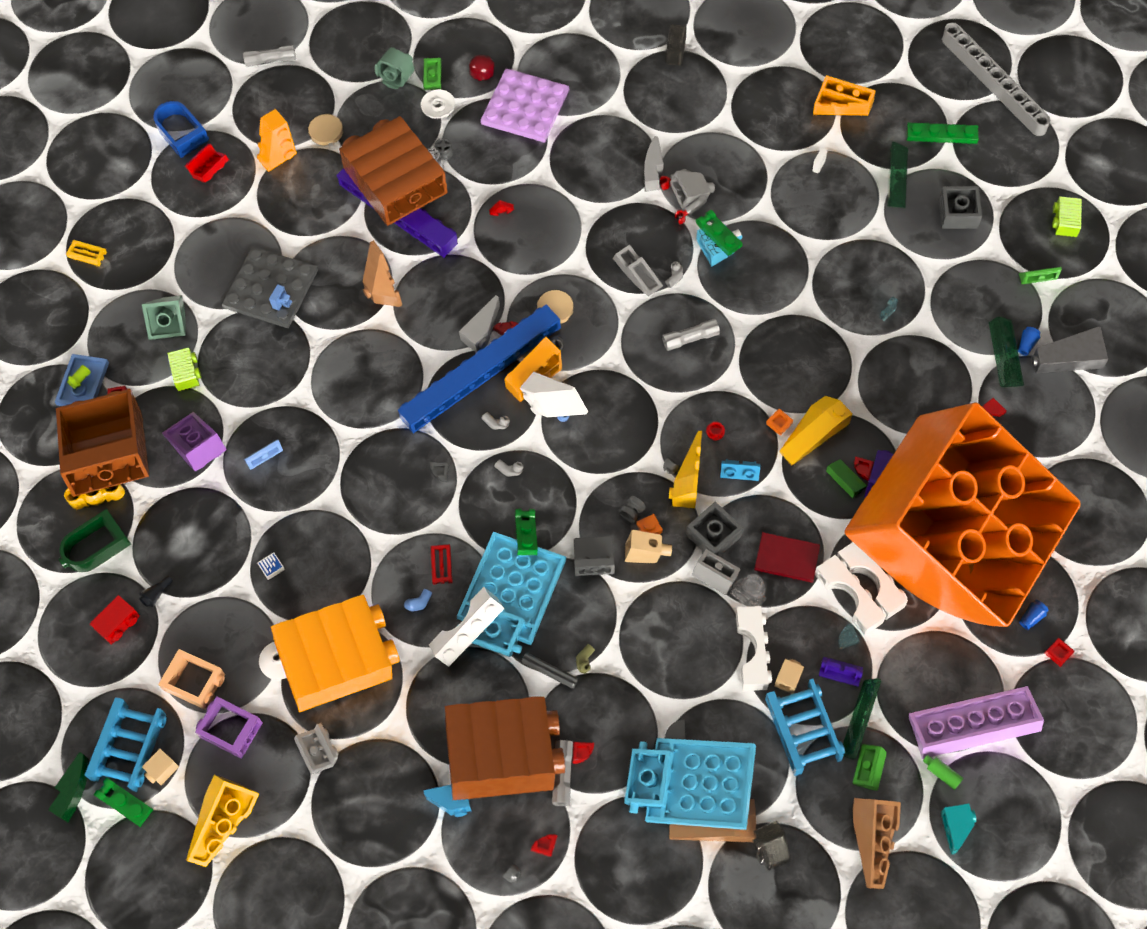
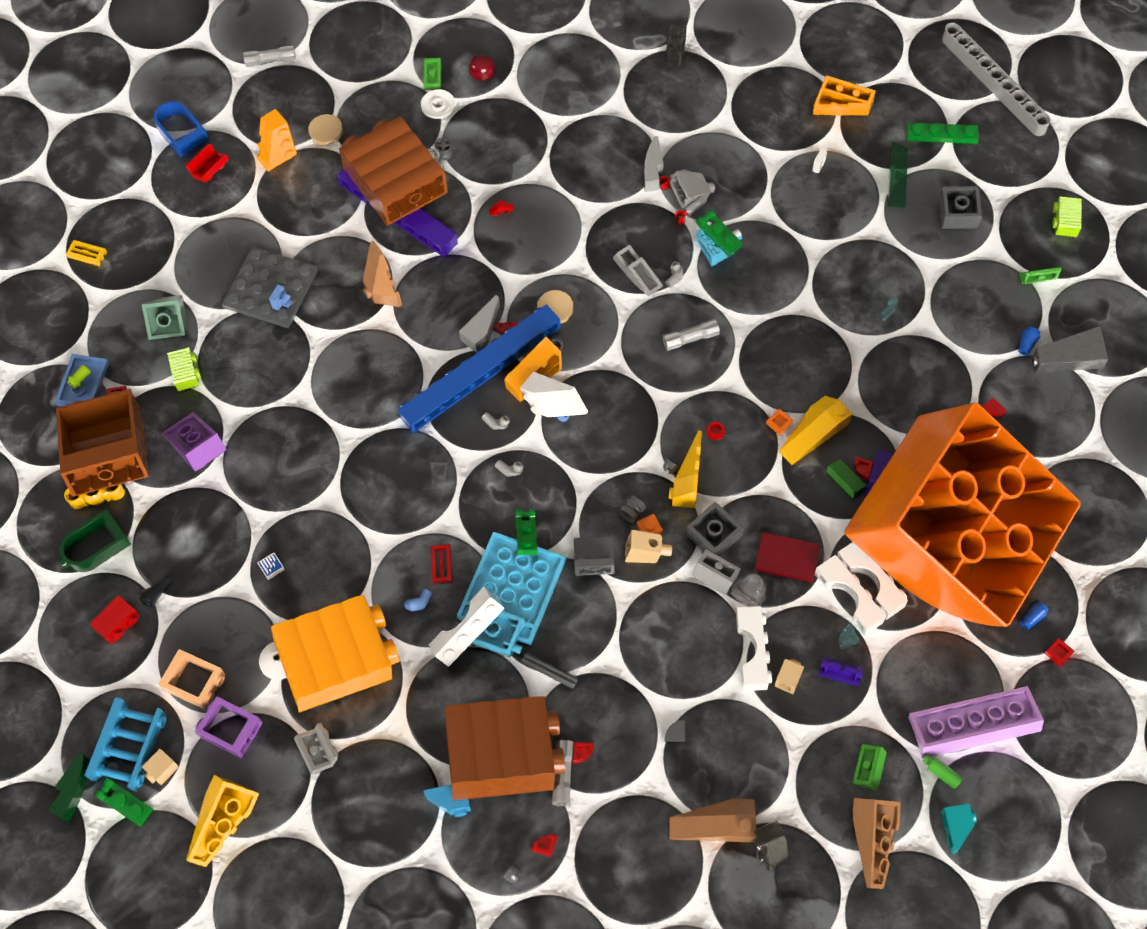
light blue slope [244,440,283,470] -> none
sand green brick [375,47,414,89] -> none
lavender plate [481,68,569,143] -> none
olive arm [576,644,595,673] -> none
medium azure plate [624,738,756,830] -> none
dark azure hinge [720,459,760,481] -> none
dark azure fence [765,679,845,776] -> none
clear green slope [843,678,881,760] -> none
clear green slope [989,316,1024,387] -> none

